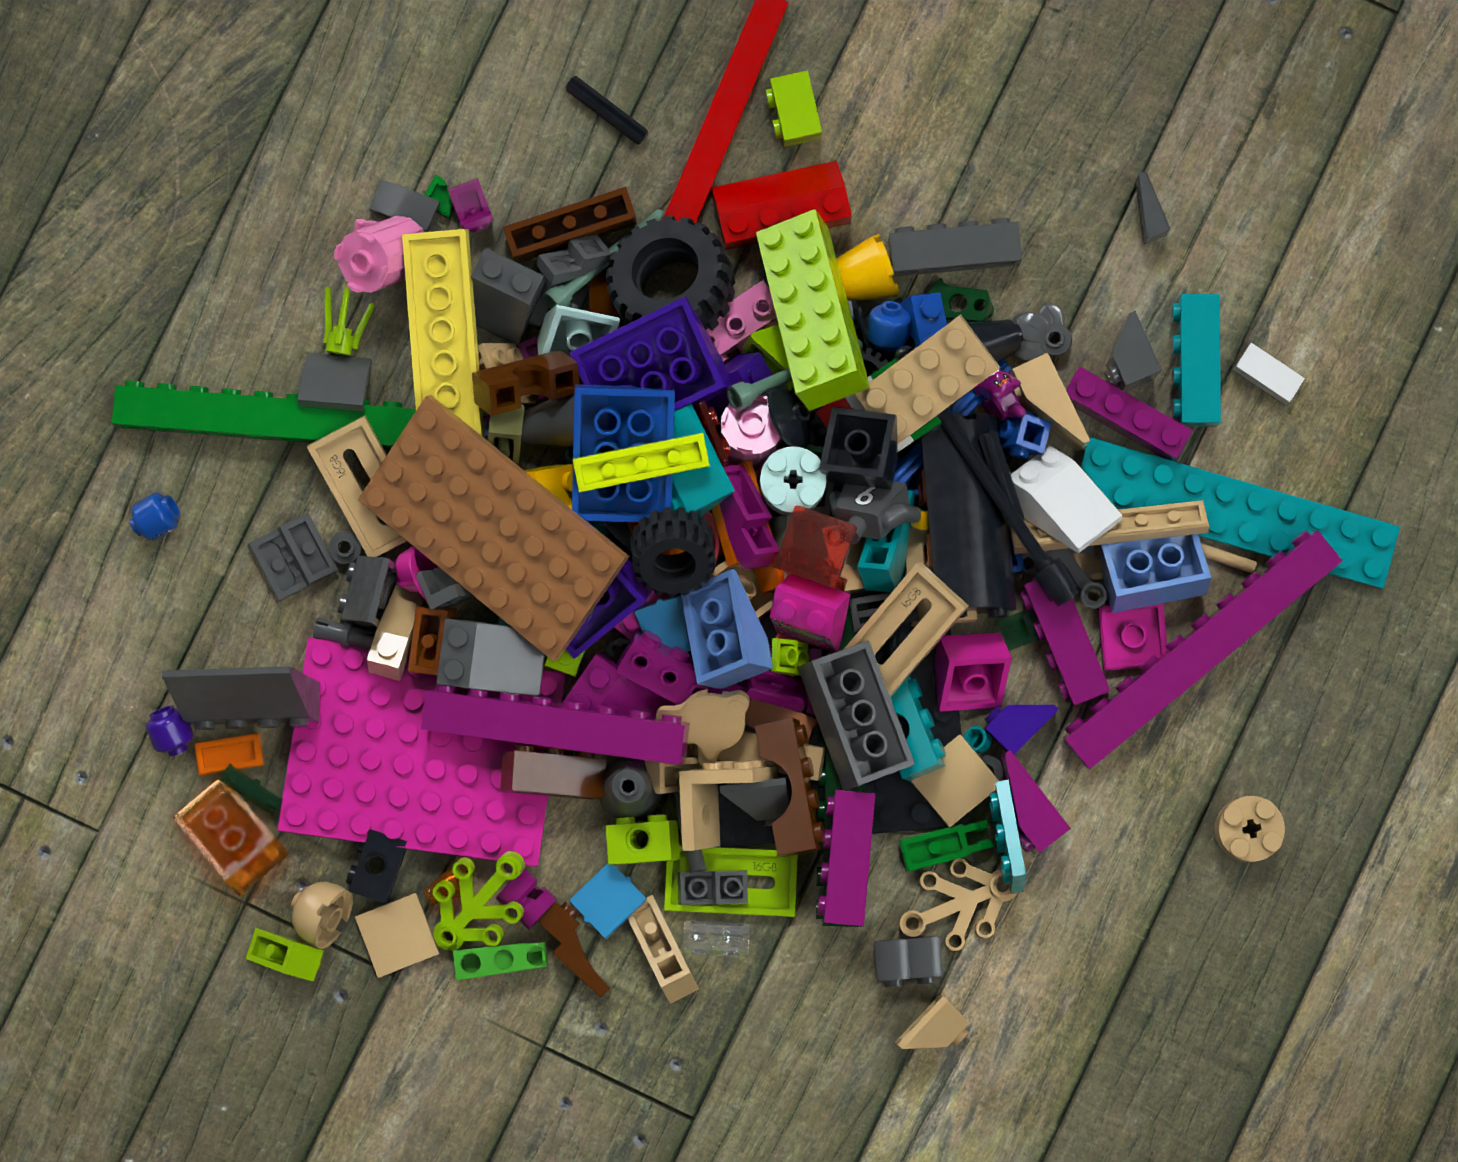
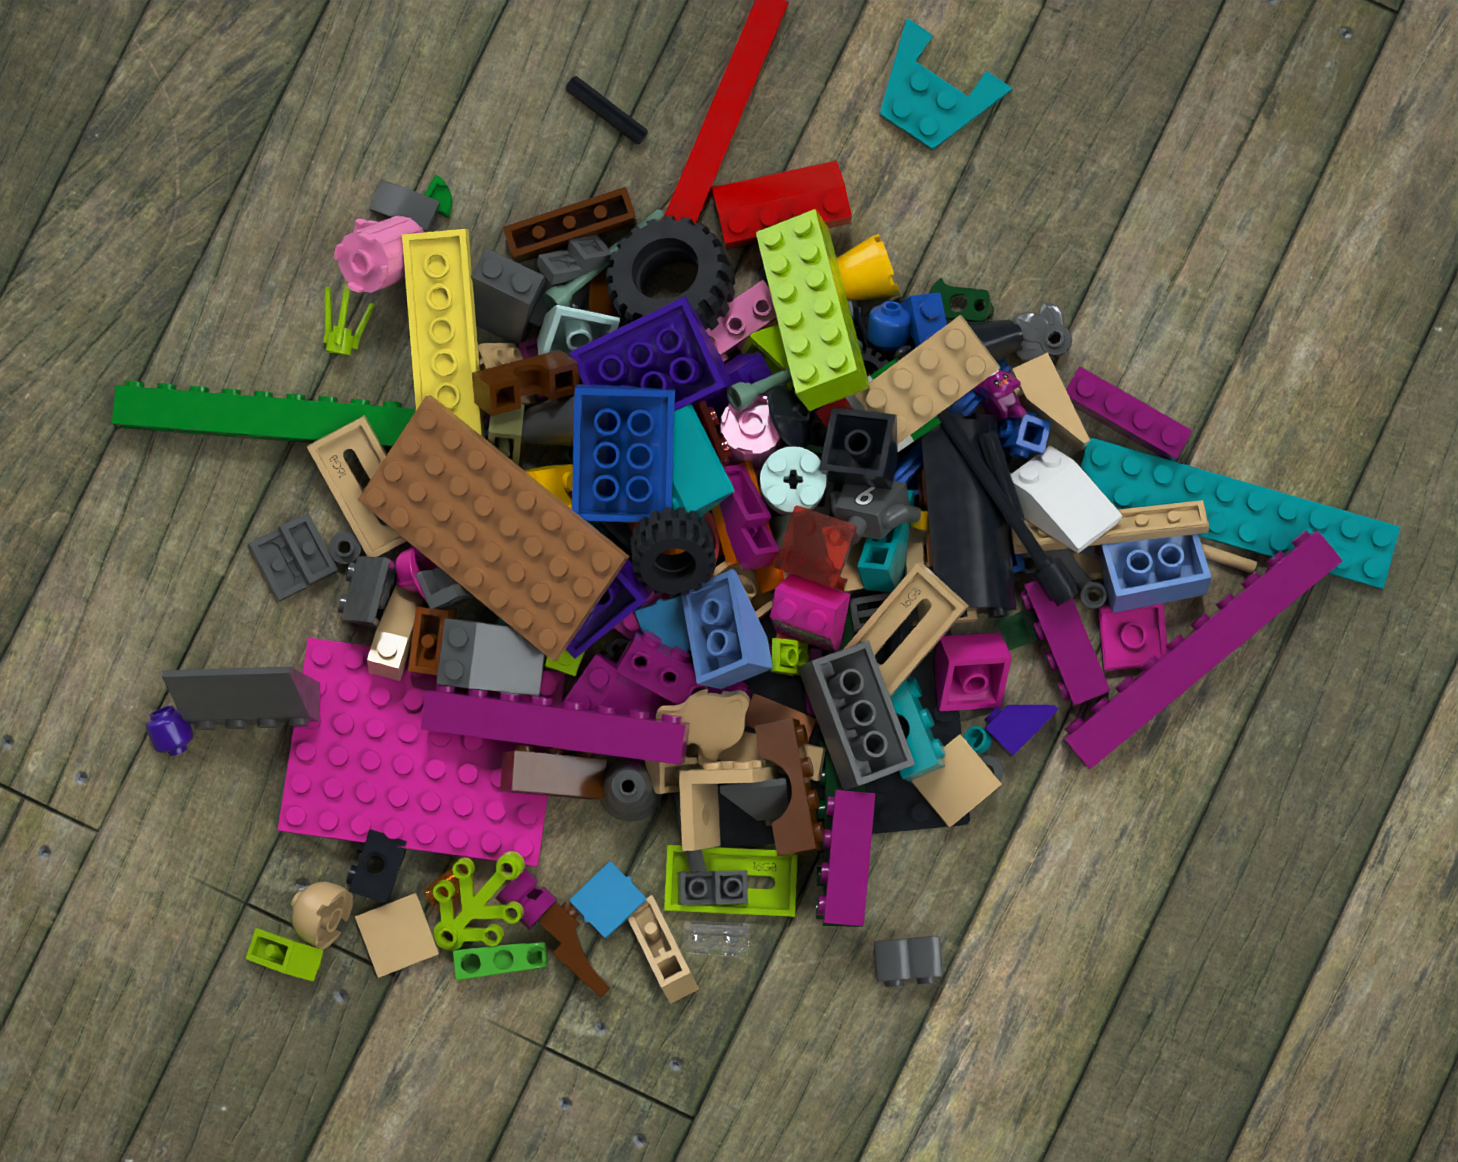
blue head [130,492,181,541] -> none
clear orange slope [173,775,290,897] -> none
orange tile [194,733,265,776] -> none
clear green pin [218,763,282,817] -> none
dark grey slope [298,353,372,411] -> none
dark grey pin [313,618,376,650] -> none
magenta bracket [448,178,493,232] -> none
neon yellow tile [573,433,710,492] -> none
lime brick [606,815,680,865] -> none
magenta tile [742,671,807,712] -> none
lime brick [765,70,822,147] -> none
dark grey brick [888,218,1022,277] -> none
tan slope [894,995,969,1049] -> none
green hinge [899,820,995,872] -> none
tan plant [899,858,1017,951] -> none
plate [989,780,1026,894] -> none
magenta slope [1000,750,1071,854] -> none
dark grey slope [1104,311,1162,392] -> none
dark grey slope [1135,171,1170,245] -> none
teal brick [1171,294,1221,427] -> none
tan brick [1214,796,1285,862] -> none
white slope [1233,343,1305,405] -> none
none -> teal wing [879,18,1013,151]

